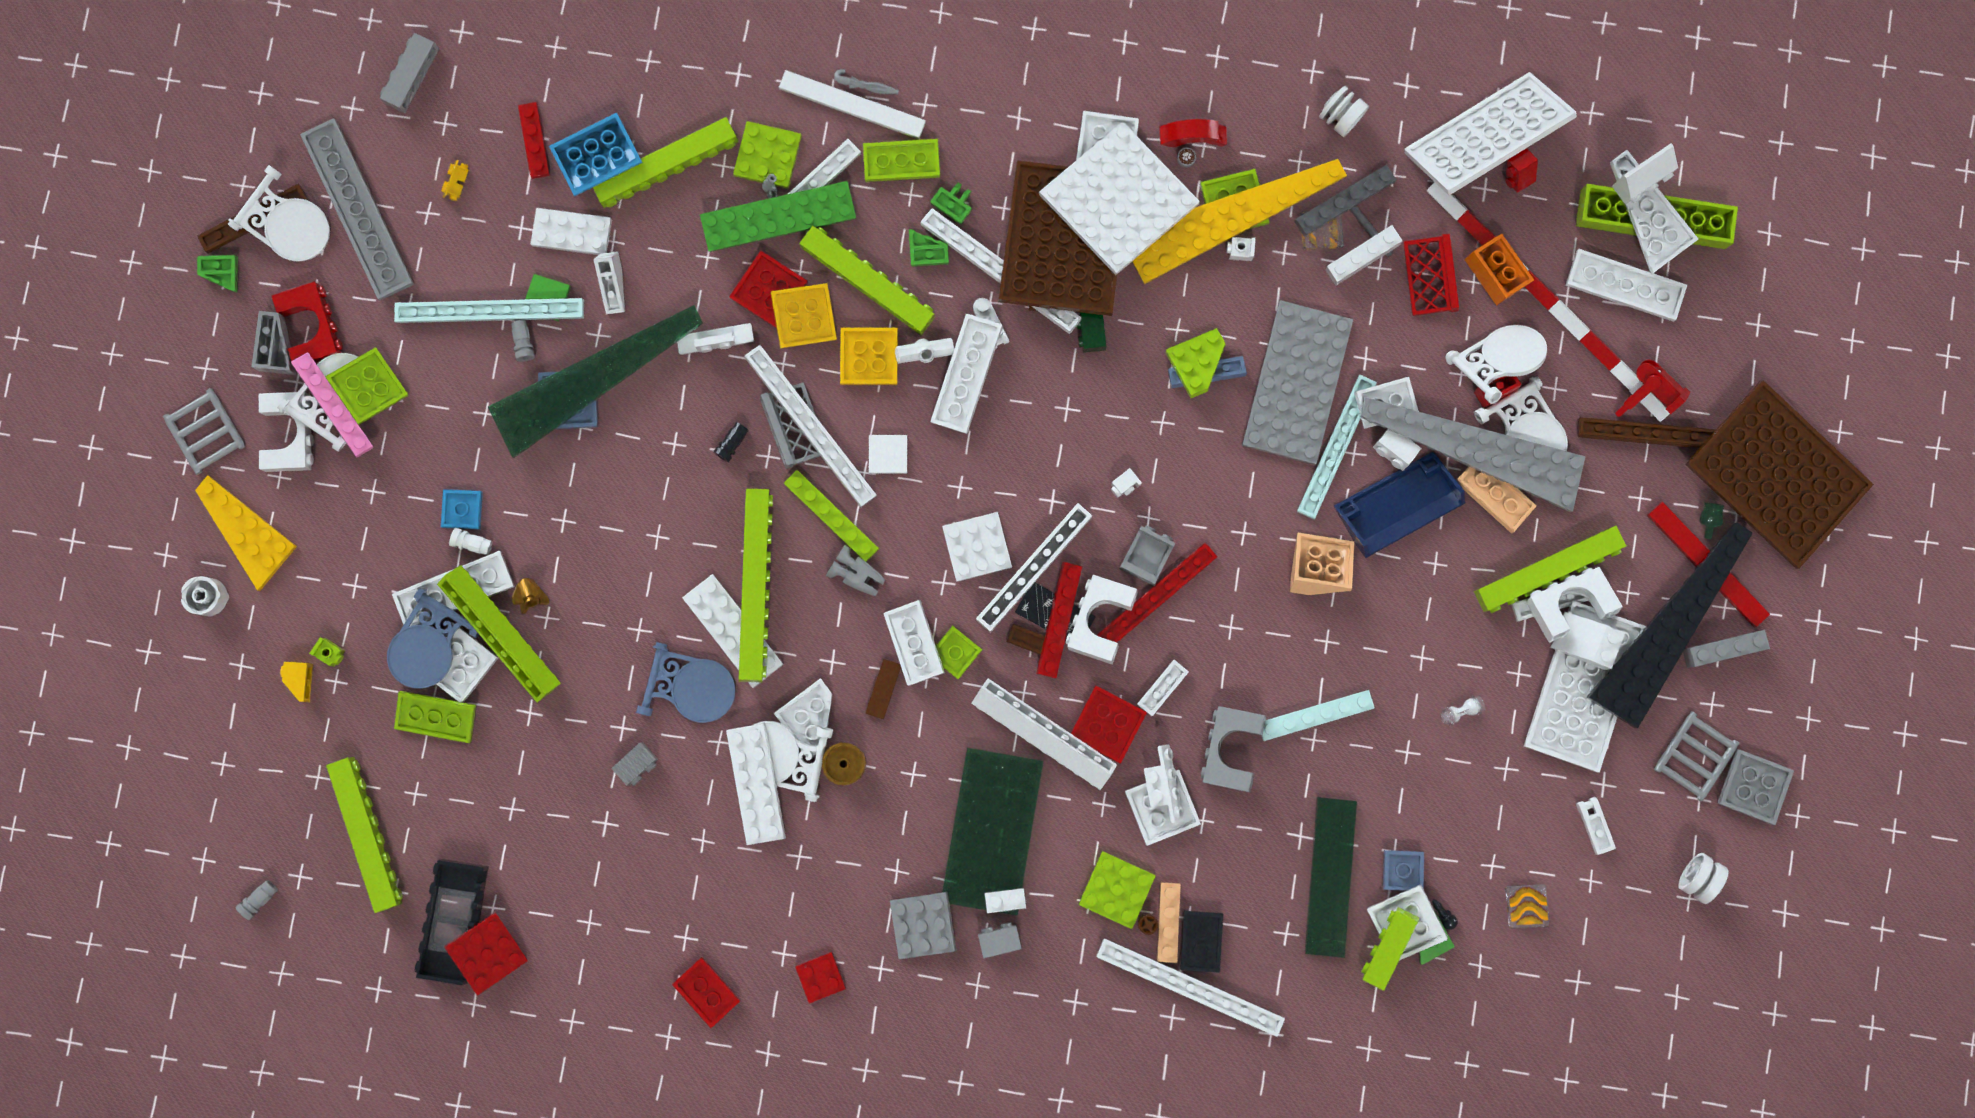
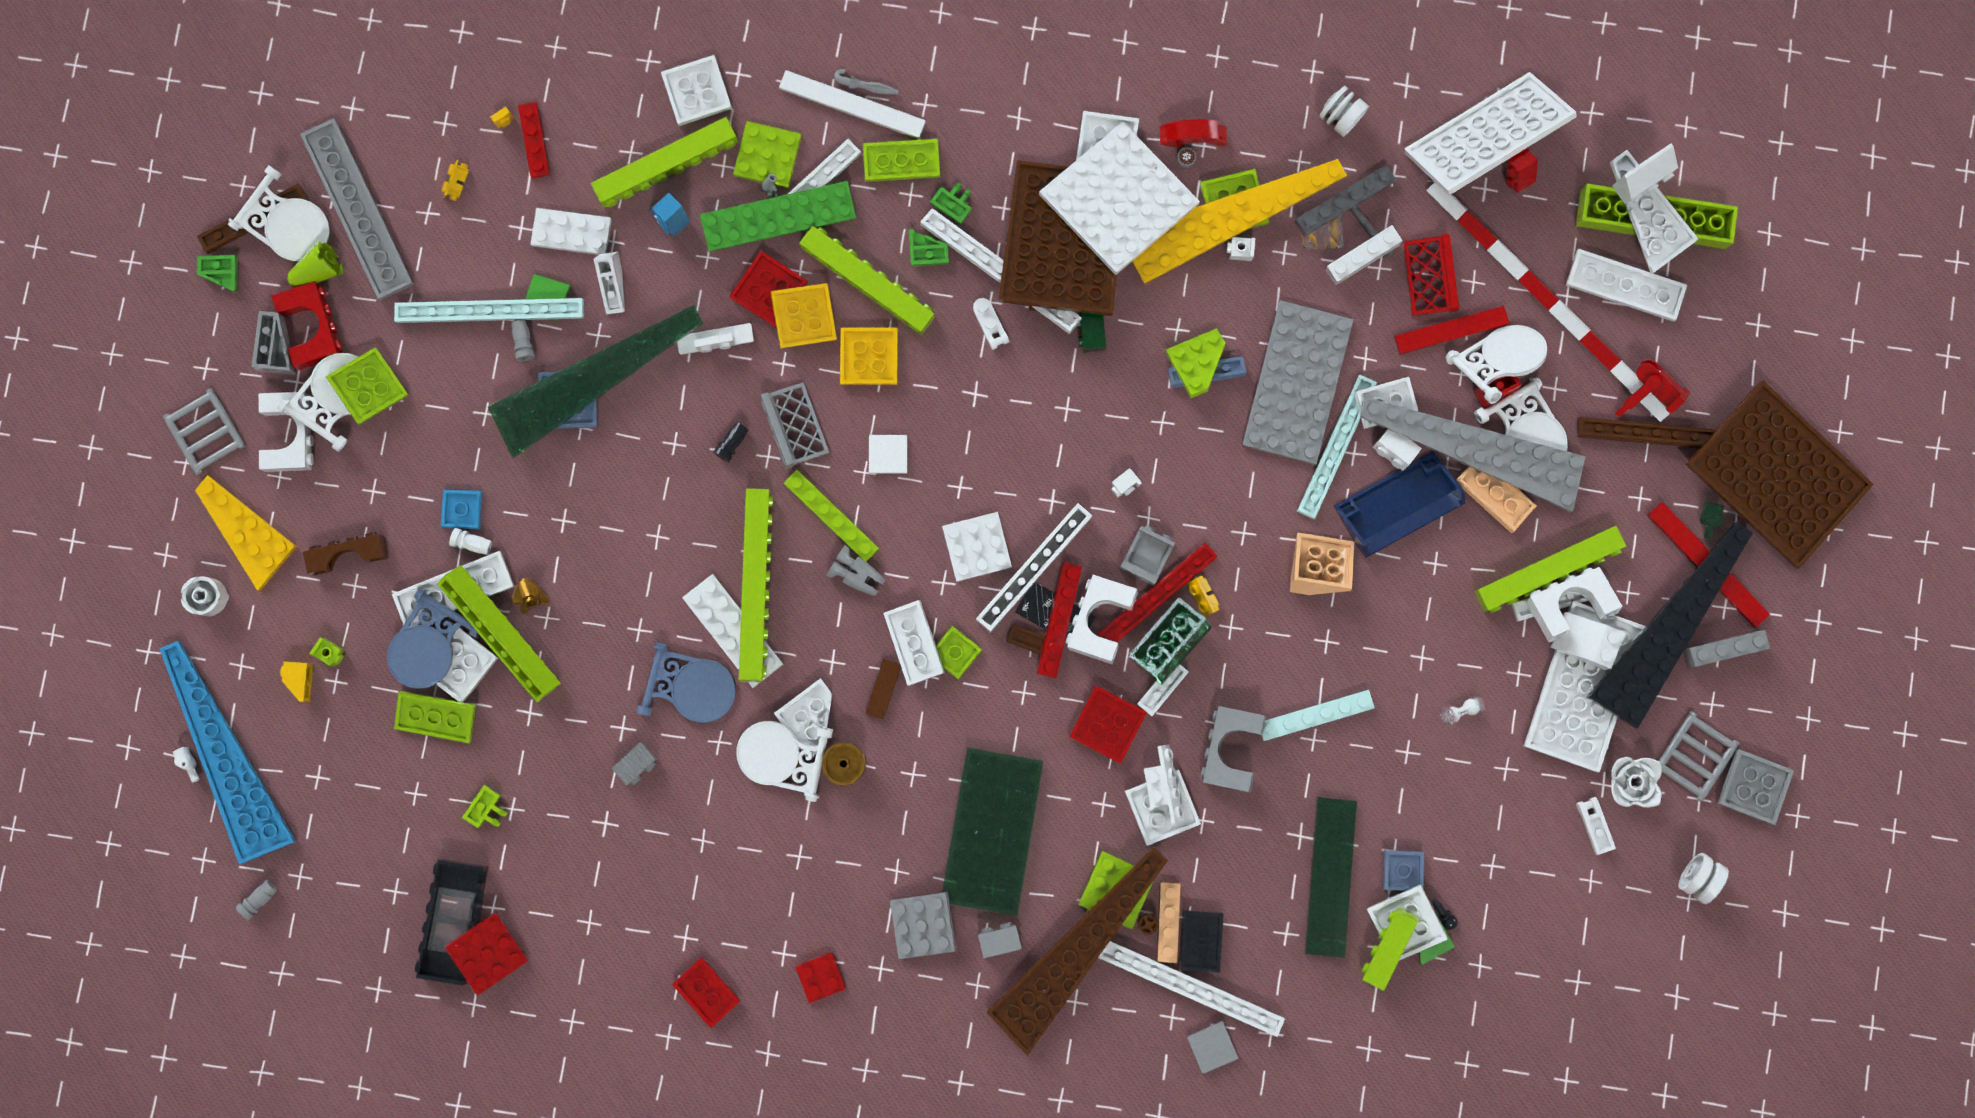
bright pink plate [291,352,373,458] -> none
lime brick [326,757,403,913] -> none
light grey brick [380,33,439,113] -> none
dark azure slope [549,113,642,196] -> none
white plate [726,723,786,845] -> none
white plate [744,345,876,507] -> none
white piece [895,338,954,364] -> none
white plate [930,314,1003,434] -> none
white brick [971,678,1117,790] -> none
white plate [985,888,1026,913] -> none
orange slope [1464,234,1534,306] -> none
slope [1505,884,1549,929] -> none
none -> dark azure wing [159,641,297,864]
none -> white piece [173,747,199,783]
none -> lime cone [287,241,344,287]
none -> reddish brown arch [303,532,388,576]
none -> lime hinge [462,785,508,828]
none -> yellow plate [490,107,514,128]
none -> dark azure wedge [649,193,691,237]
none -> white plate [661,55,732,126]
none -> reddish brown wing [986,847,1168,1056]
none -> clear green brick [1128,598,1212,685]
none -> light grey tile [1186,1021,1238,1074]
none -> yellow hinge [1187,576,1220,617]
none -> red tile [1394,306,1510,355]
none -> white brick [1611,757,1662,808]

